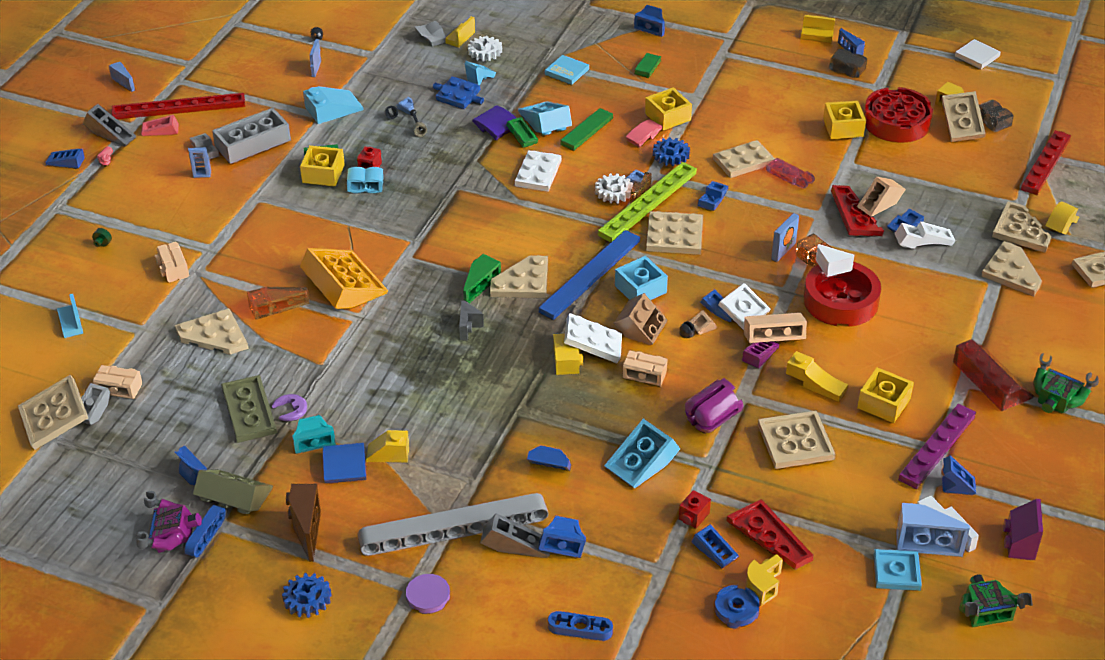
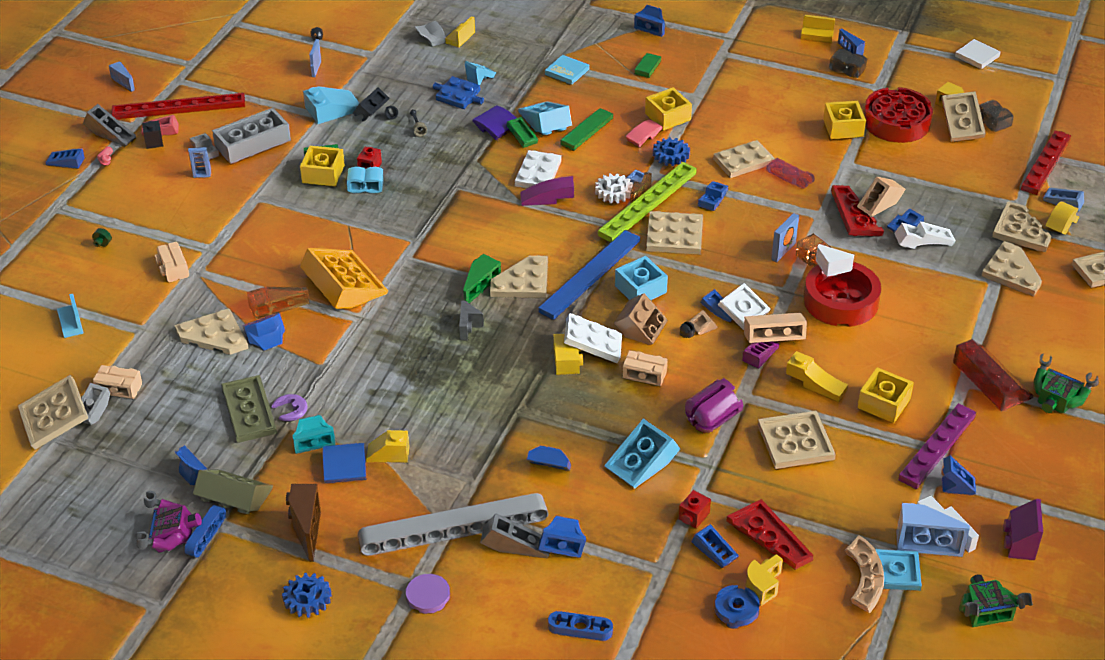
medium blue tile [397,97,414,115] -> none
white gear [468,36,502,61] -> none
none -> black brick [142,120,163,149]
none -> blue slope [242,313,285,351]
none -> black hinge [352,87,390,121]
none -> magenta slope [520,176,574,206]
none -> light nougat tile [845,535,884,613]
none -> medium blue slope [1043,188,1084,212]

